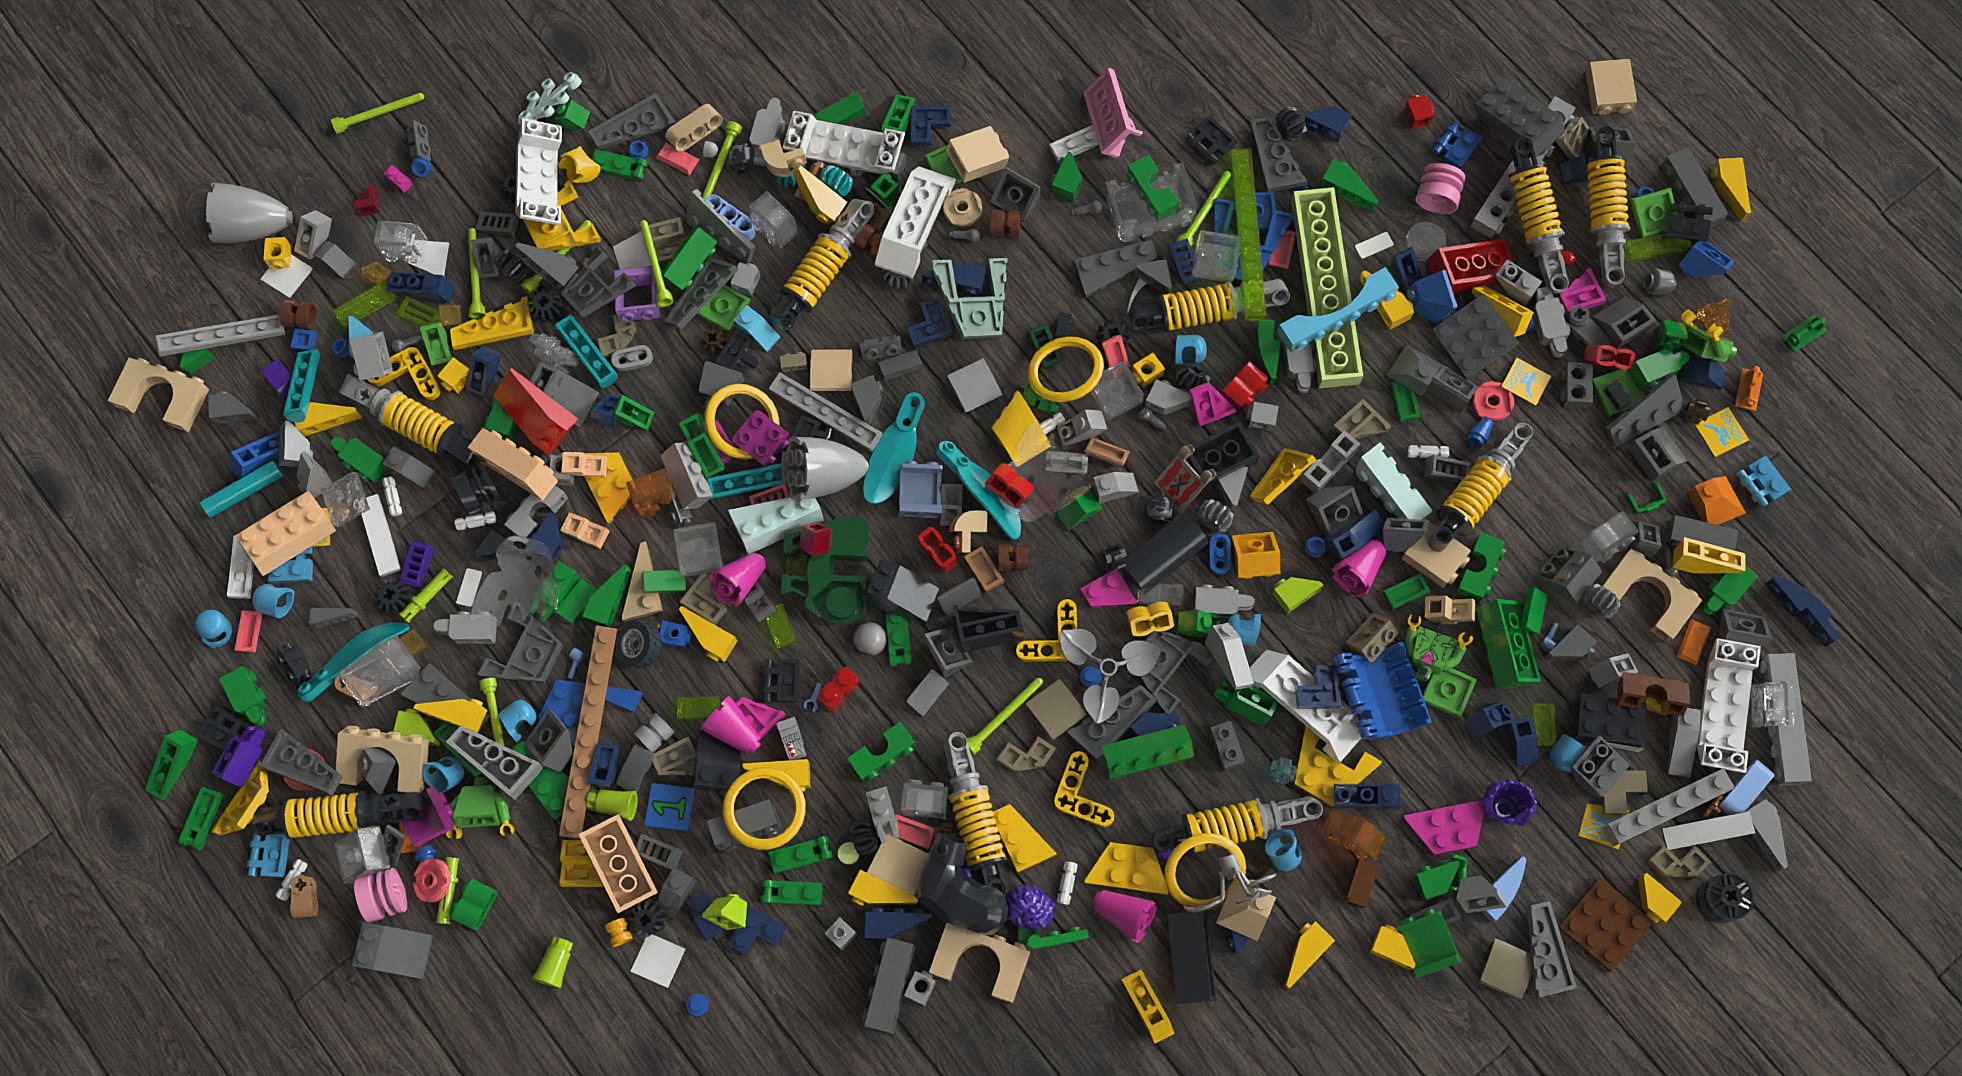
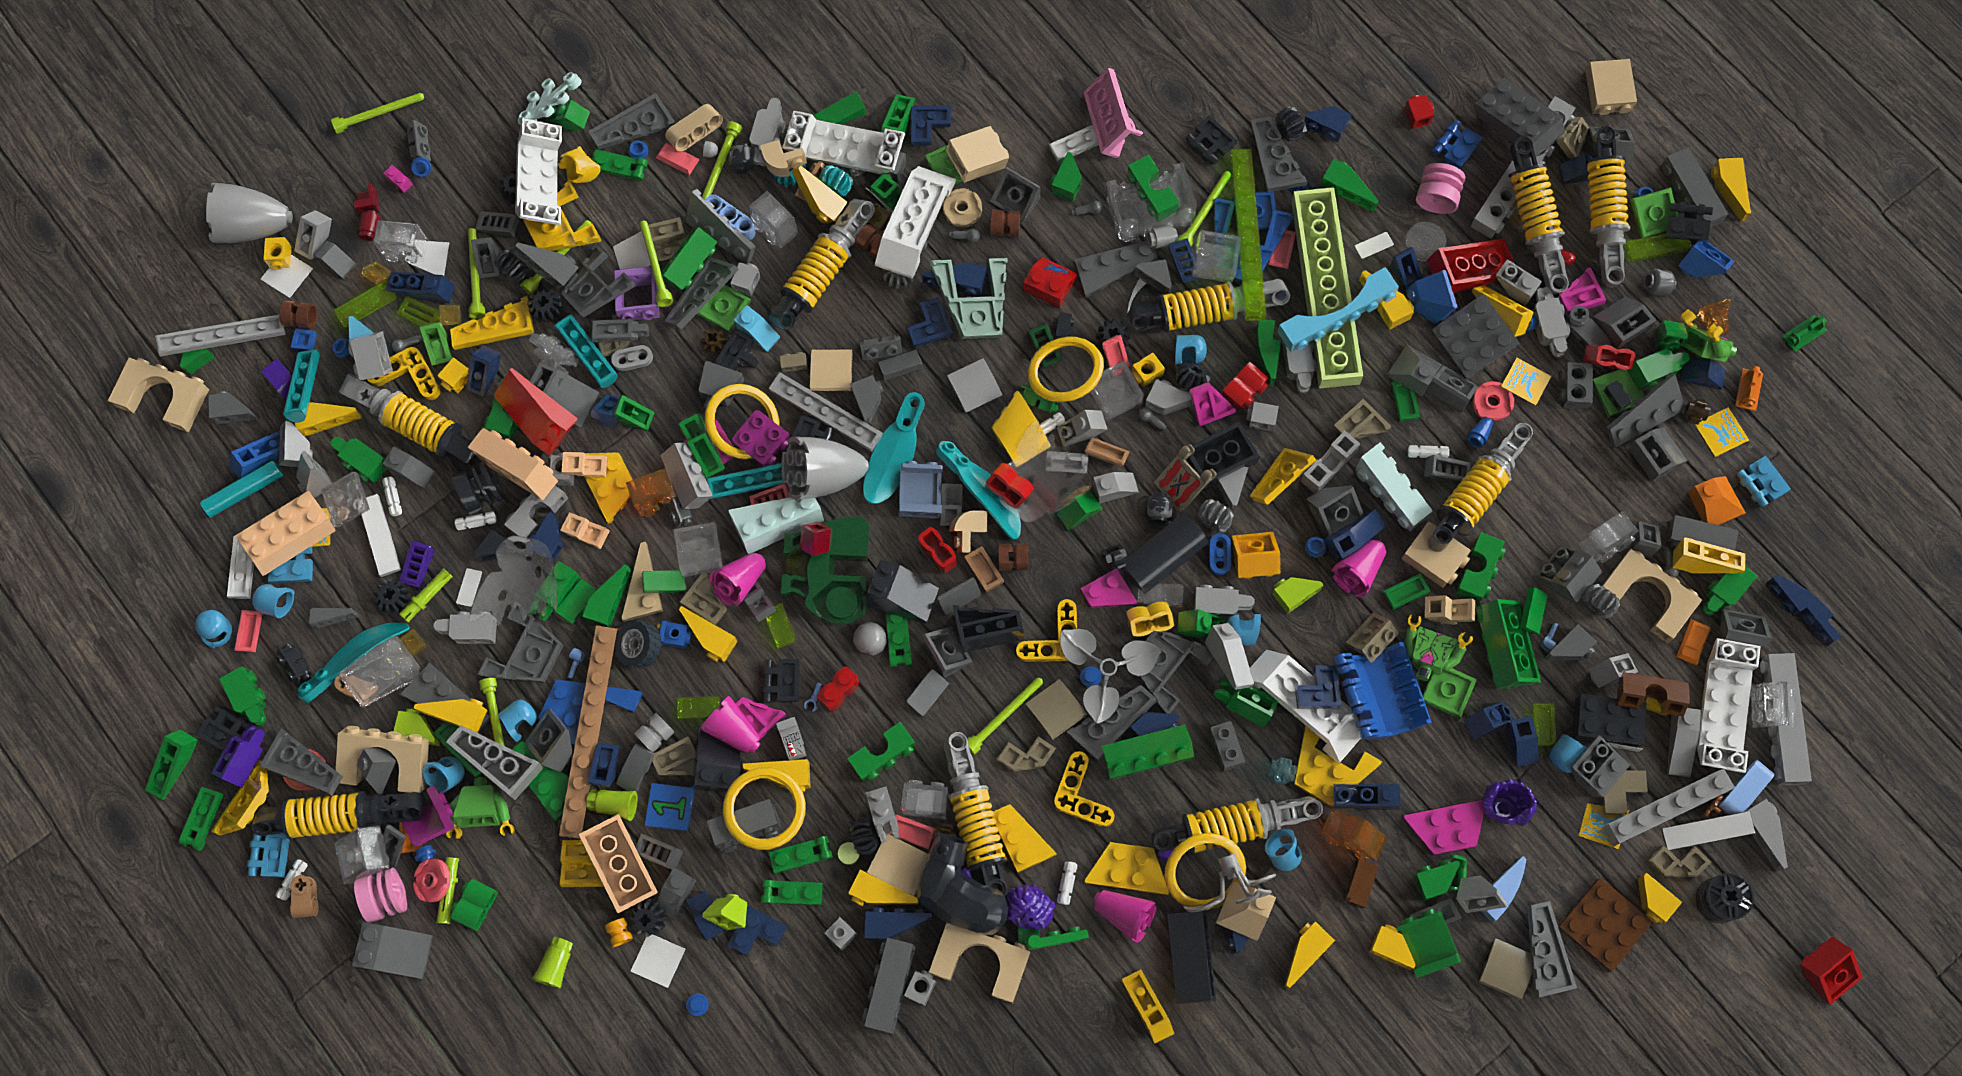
dark grey slope [1383,518,1430,552] -> none
green piece [1626,481,1667,514] -> none
none -> dark red brick [357,210,381,241]
none -> dark grey hinge [591,319,649,342]
none -> red slope [1024,257,1078,308]
none -> light grey brick [1146,225,1178,248]
none -> red slope [1800,936,1863,1005]

